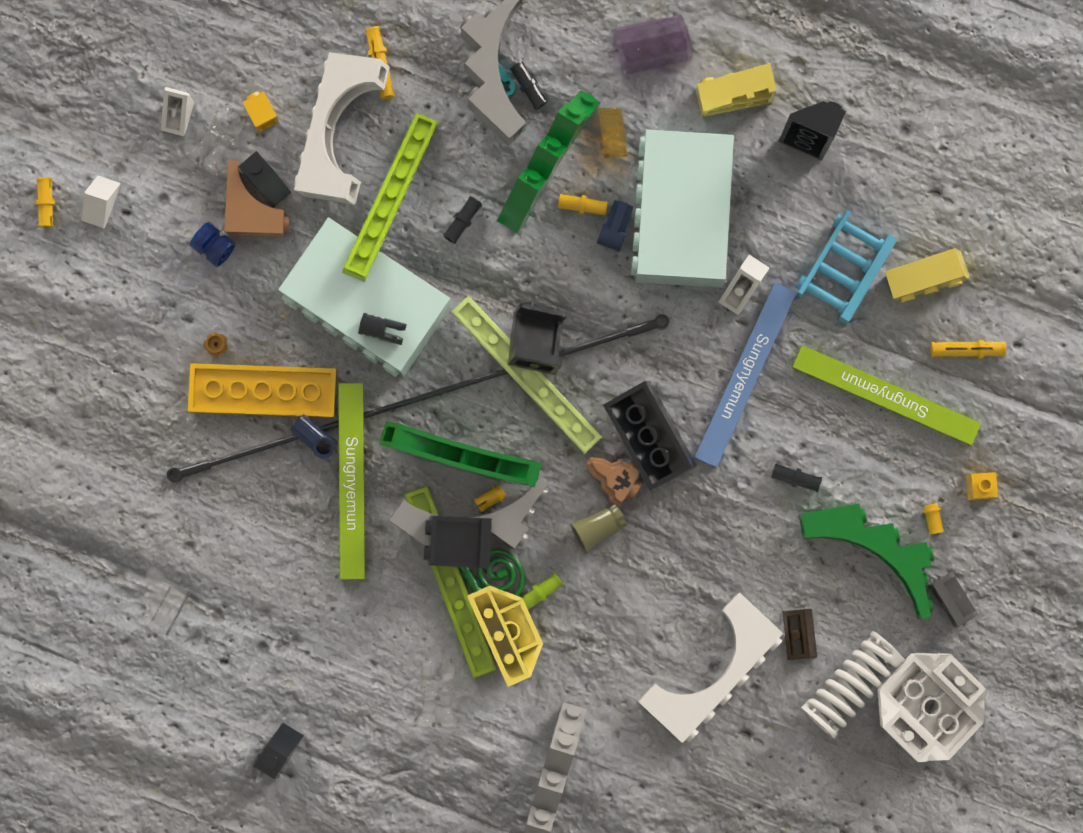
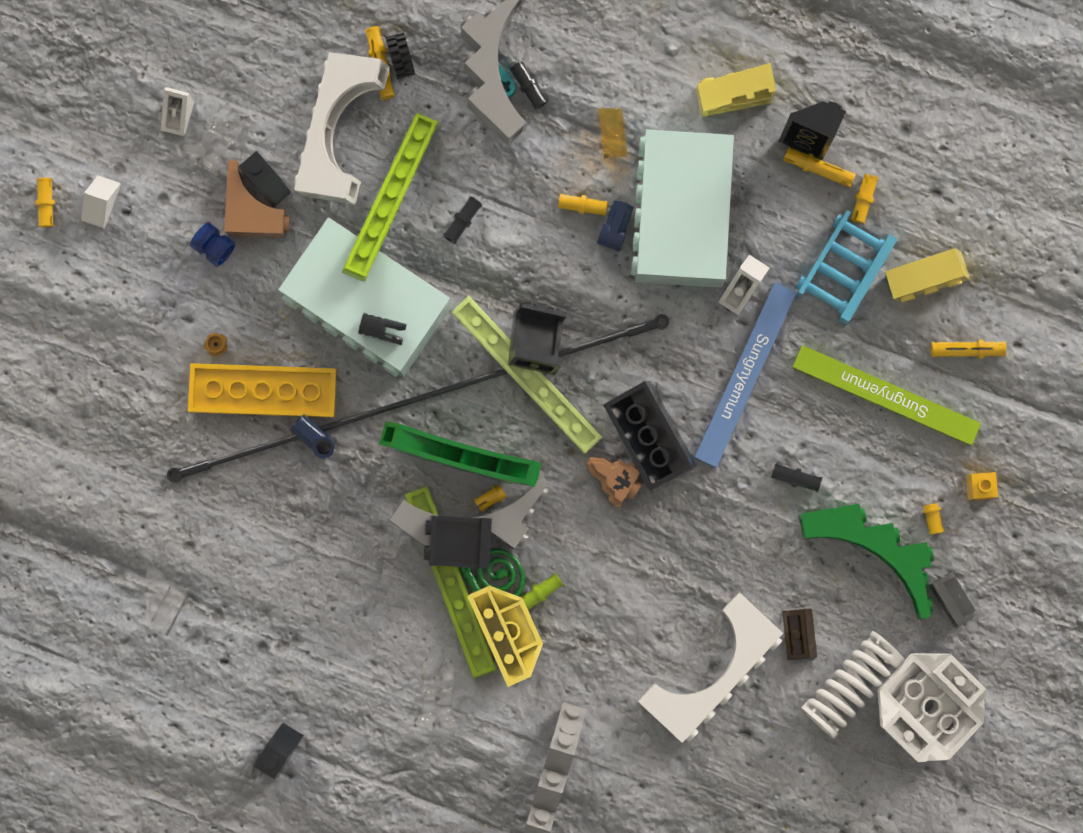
yellow brick [243,91,279,133] -> none
lime tile [338,383,365,579] -> none
green arch [497,90,601,233] -> none
olive plant [570,505,627,553] -> none
clear purple slope [612,14,693,76] -> none
none -> black tyre [385,32,415,80]
none -> yellow pin [783,147,856,188]
none -> yellow pin [850,174,879,224]

